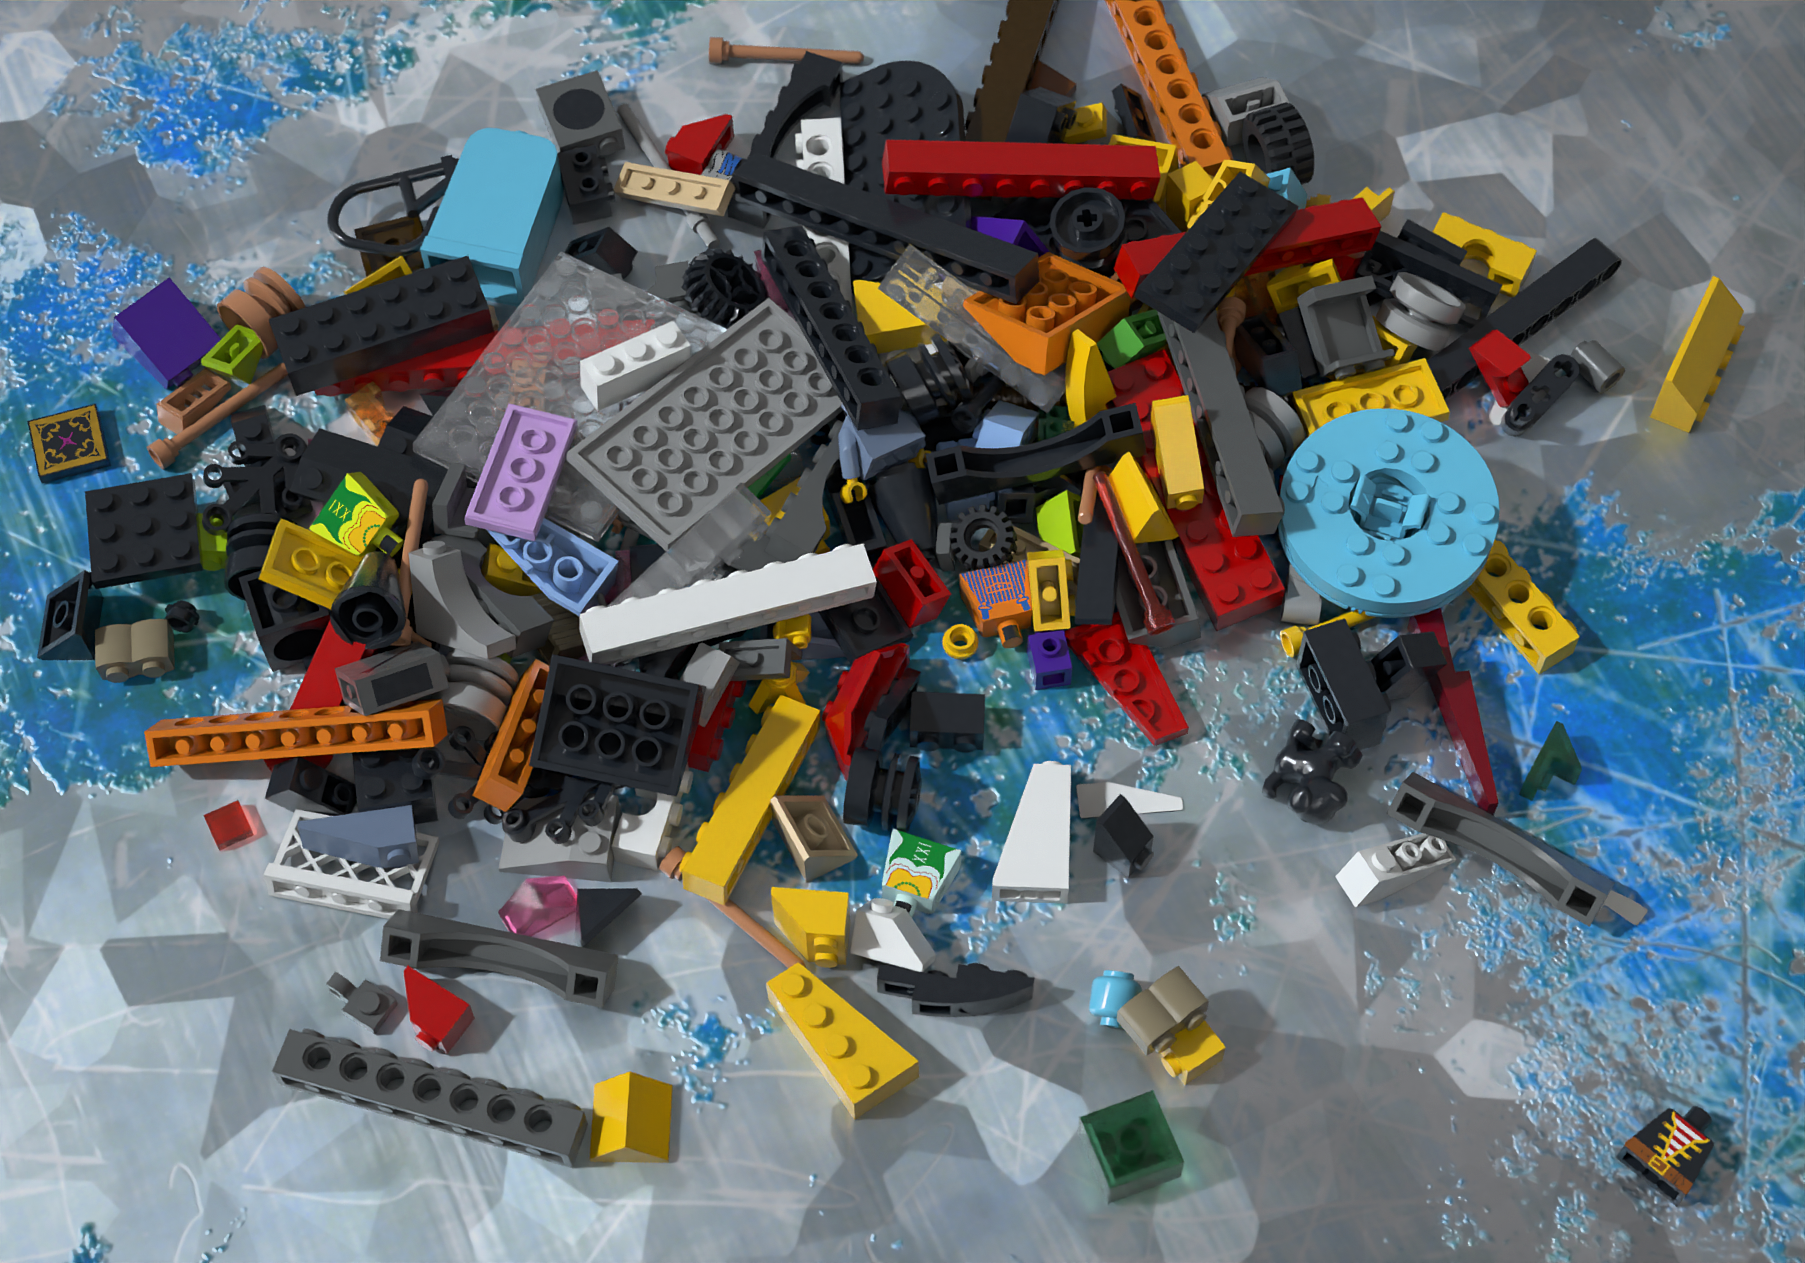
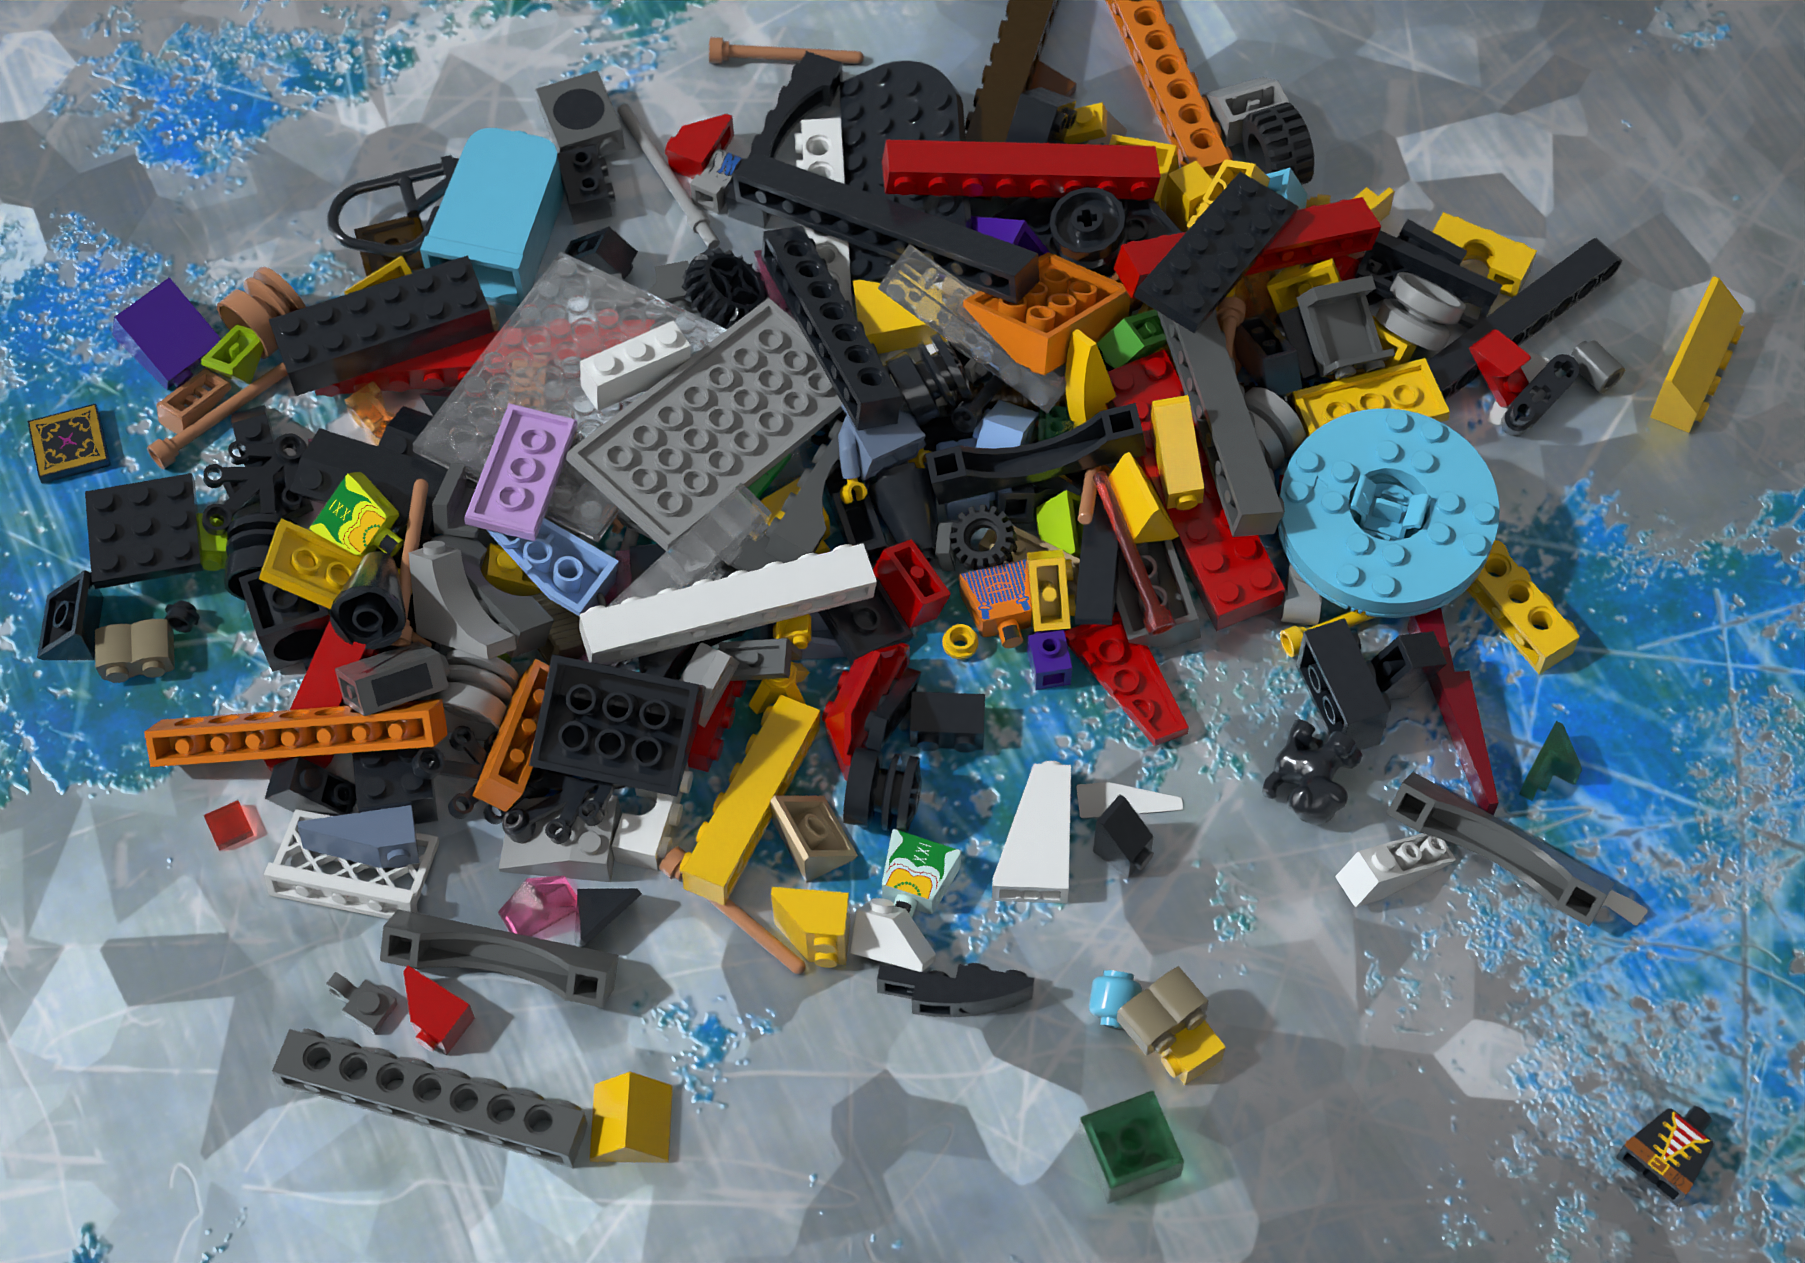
tan plate [614,162,735,217] -> none
yellow wedge [766,962,919,1120] -> none
black plate [1112,84,1157,142] -> none

